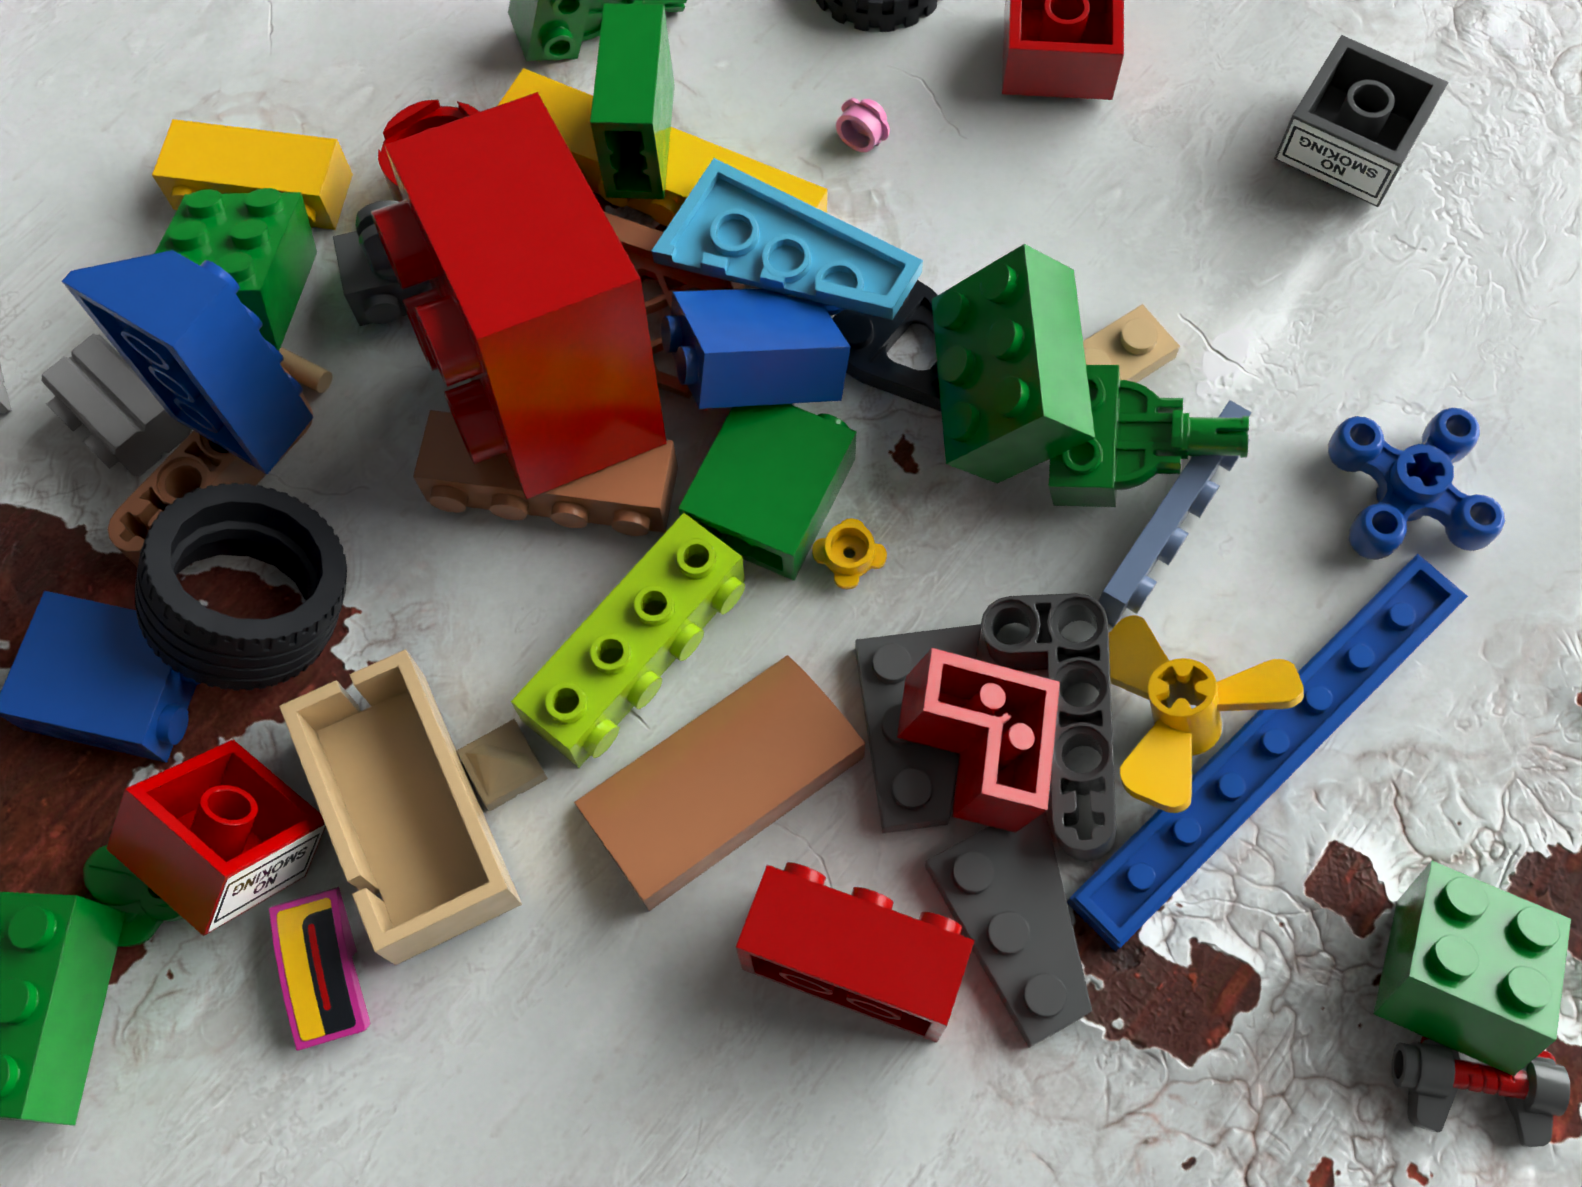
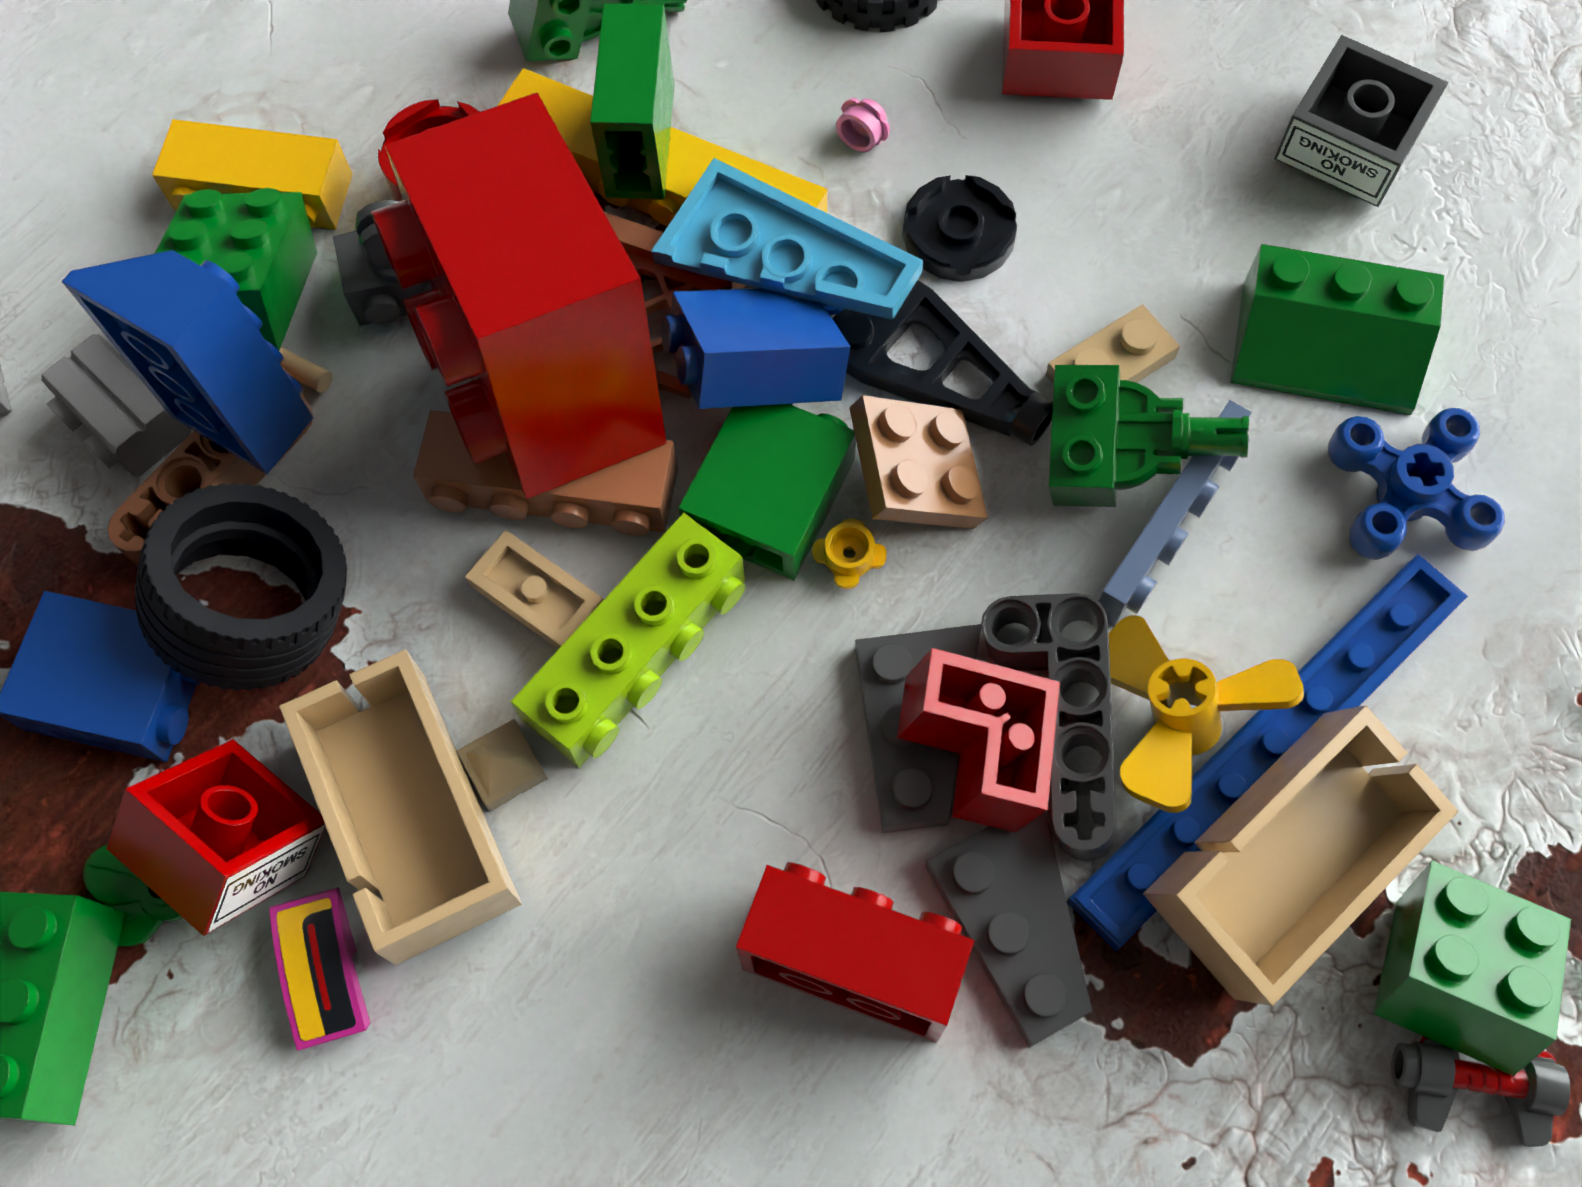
nougat slope [574,655,866,911] -> none
green brick [932,244,1095,484] -> none
none -> tan plate [465,530,604,649]
none -> medium nougat plate [849,395,988,529]
none -> black tile [902,175,1017,282]
none -> tan piece [1143,705,1459,1006]
none -> green slope [1230,244,1445,415]

